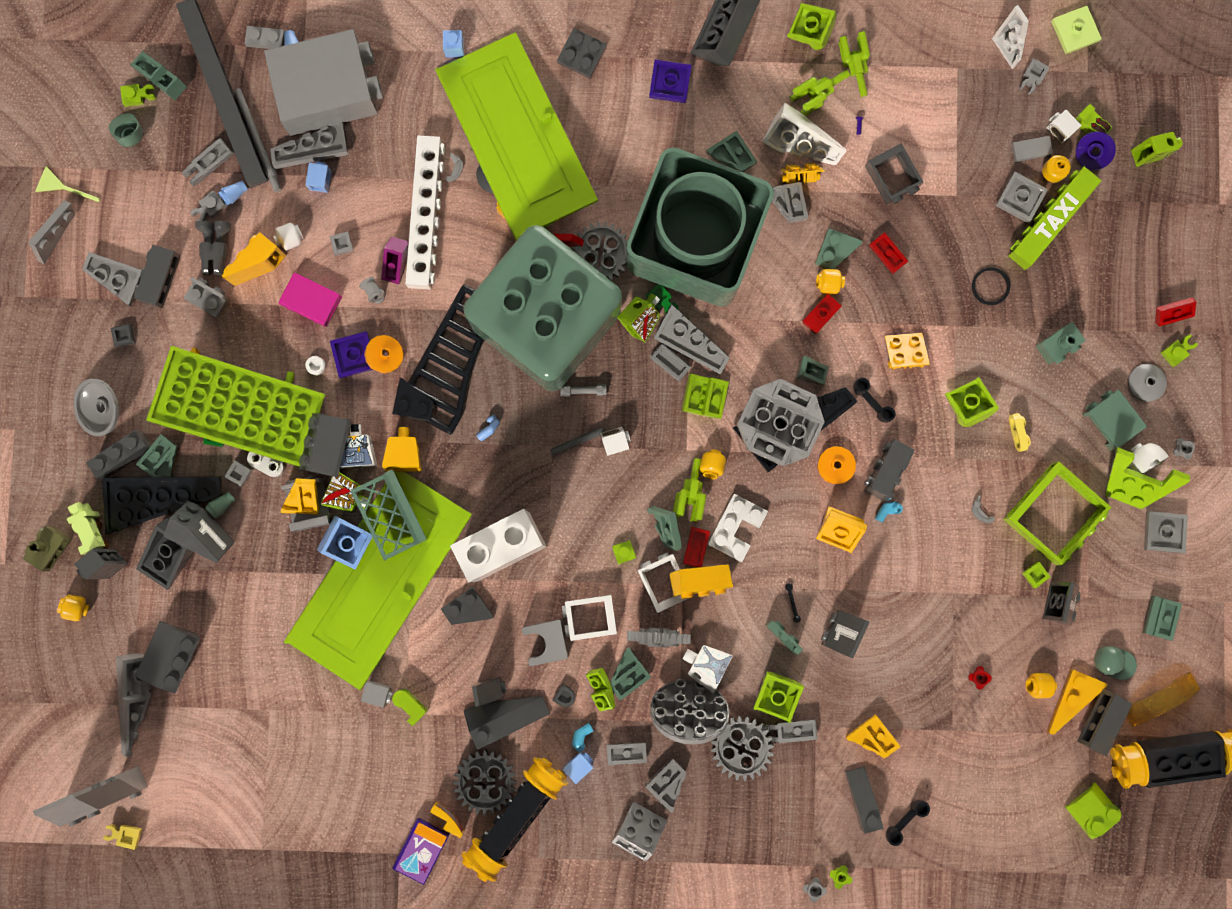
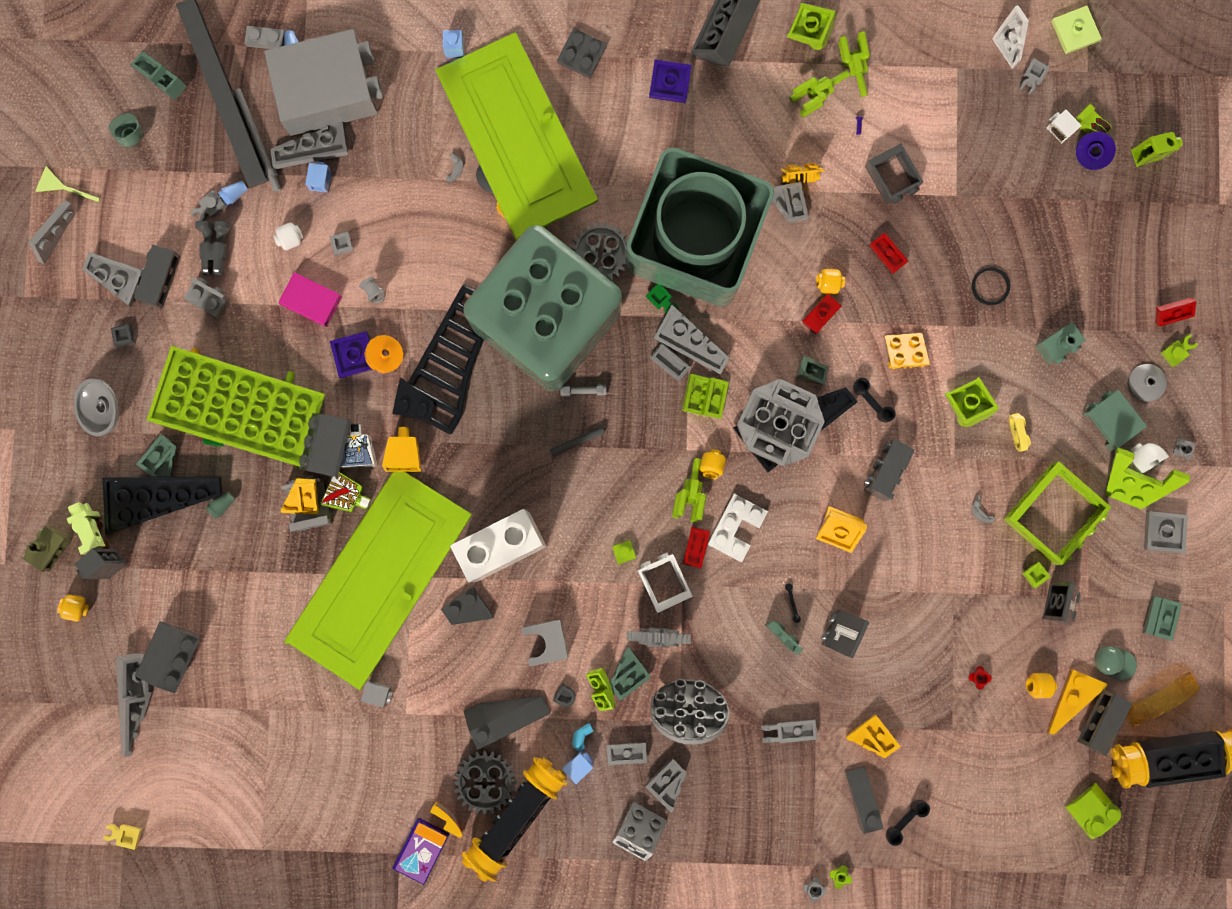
light grey wedge [33,766,147,827] -> none
dark grey brick [86,430,151,479] -> none
lime plate [120,84,156,107] -> none
dark grey slope [136,517,194,590] -> none
dark grey slope [163,501,234,563] -> none
light grey hinge [182,138,234,186] -> none
yellow slope [222,232,286,286] -> none
light grey plate [224,460,253,487] -> none
white plate [247,452,285,477] -> none
white tile [306,356,326,376] -> none
light blue slope [317,516,372,569] -> none
sand green fence [350,470,427,561] -> none
magenta slope [381,236,409,284] -> none
lime leg [392,689,428,726] -> none
white brick [405,135,445,290] -> none
dark grey slope [472,677,507,707] -> none
light blue arm [476,415,500,441] -> none
red plate [553,234,584,247] -> none
white window [562,595,617,641] -> none
white brick [600,427,631,456] -> none
torso [617,293,660,343] -> none
sand green wing [647,506,682,551] -> none
yellow brick [669,564,733,599] -> none
white torso [683,645,733,693] -> none
sand green wing [706,131,757,172] -> none
light grey gear [711,716,775,781] -> none
lime slope [753,672,804,723] -> none
white wedge [762,103,847,166] -> none
sand green wing [815,228,863,269] -> none
light orange plate [817,446,856,485] -> none
medium azure arm [874,501,903,523] -> none
light grey plate [995,172,1048,223] -> none
lime brick [1008,167,1102,270] -> none
light grey tile [1011,136,1053,162] -> none
yellow head [1042,155,1071,183] -> none

